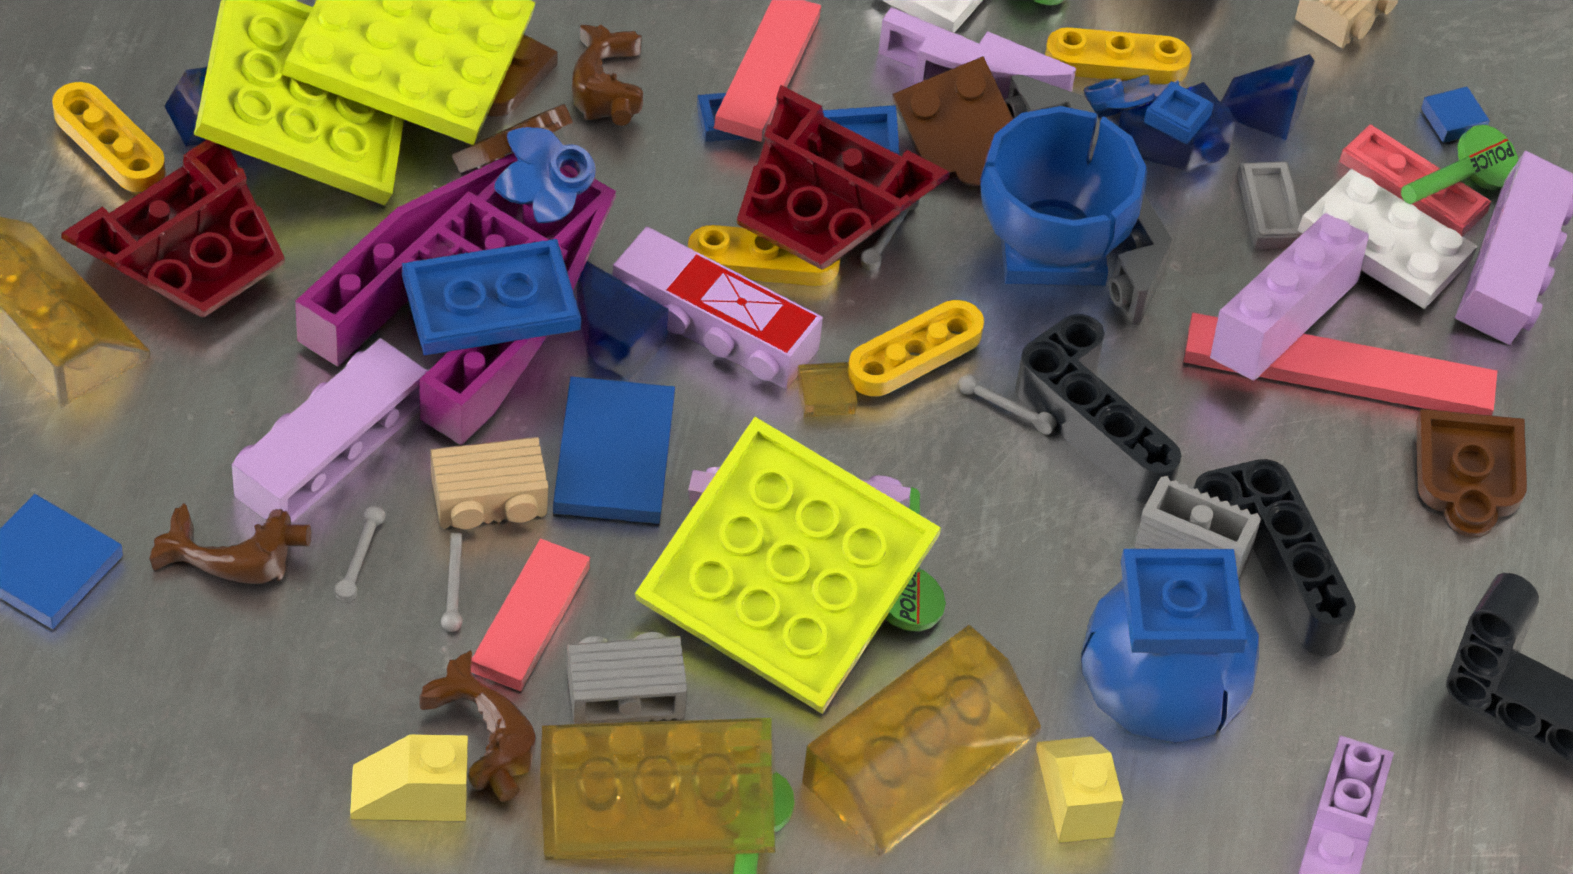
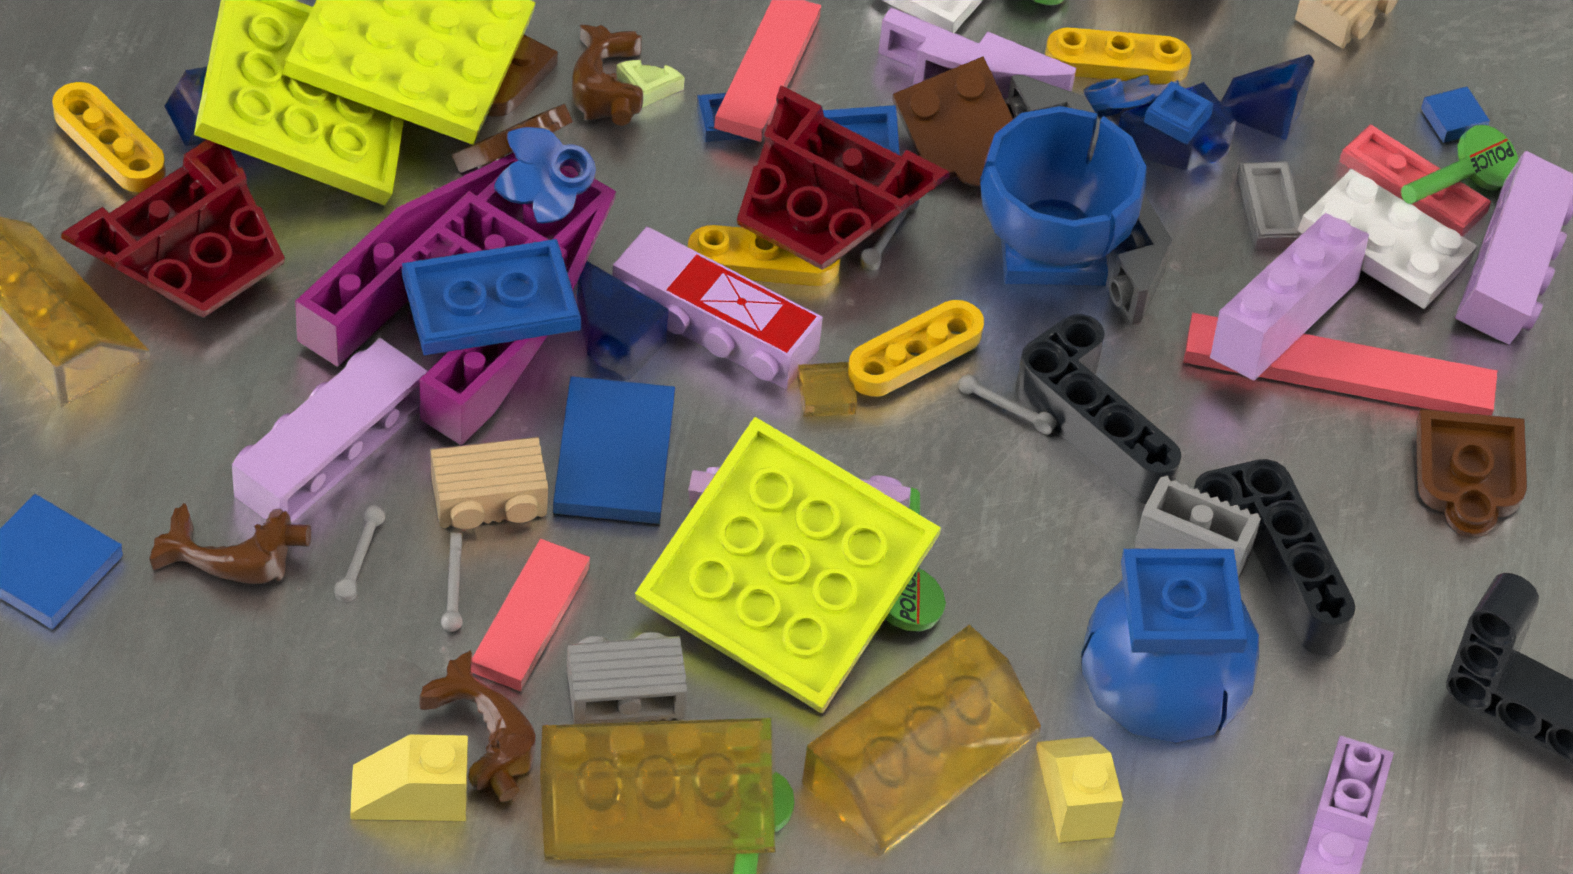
none -> yellowish green tile [616,60,685,108]

